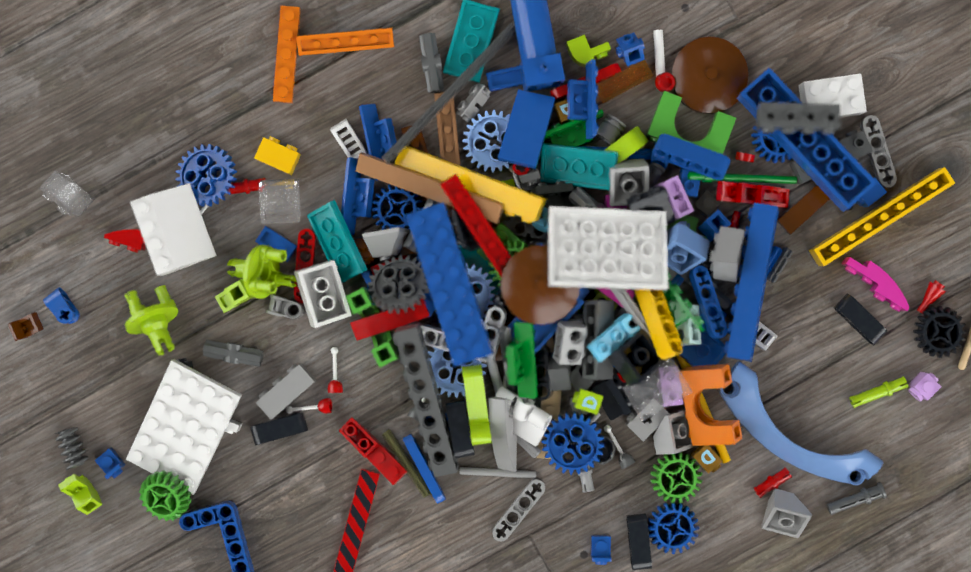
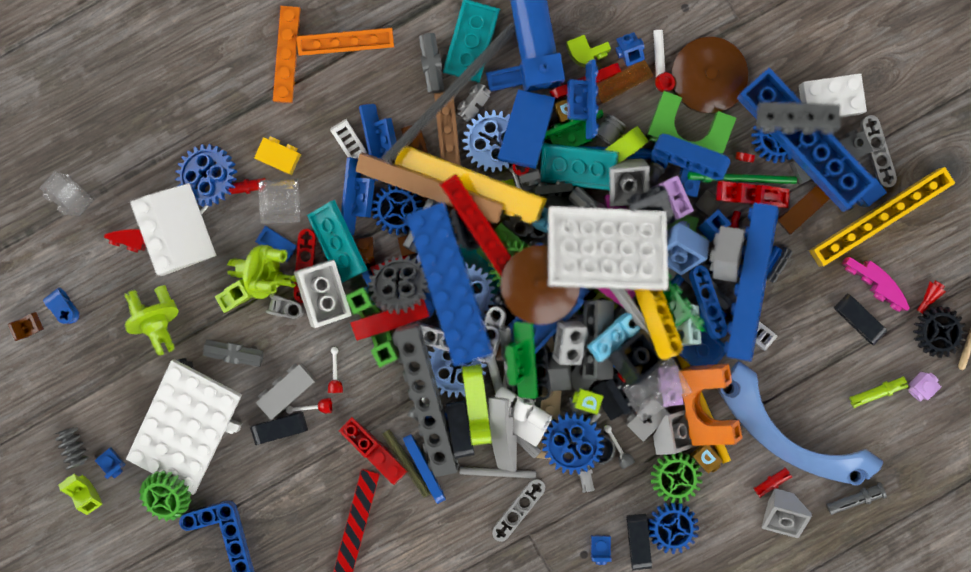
light grey slope [363,227,411,261] -> none

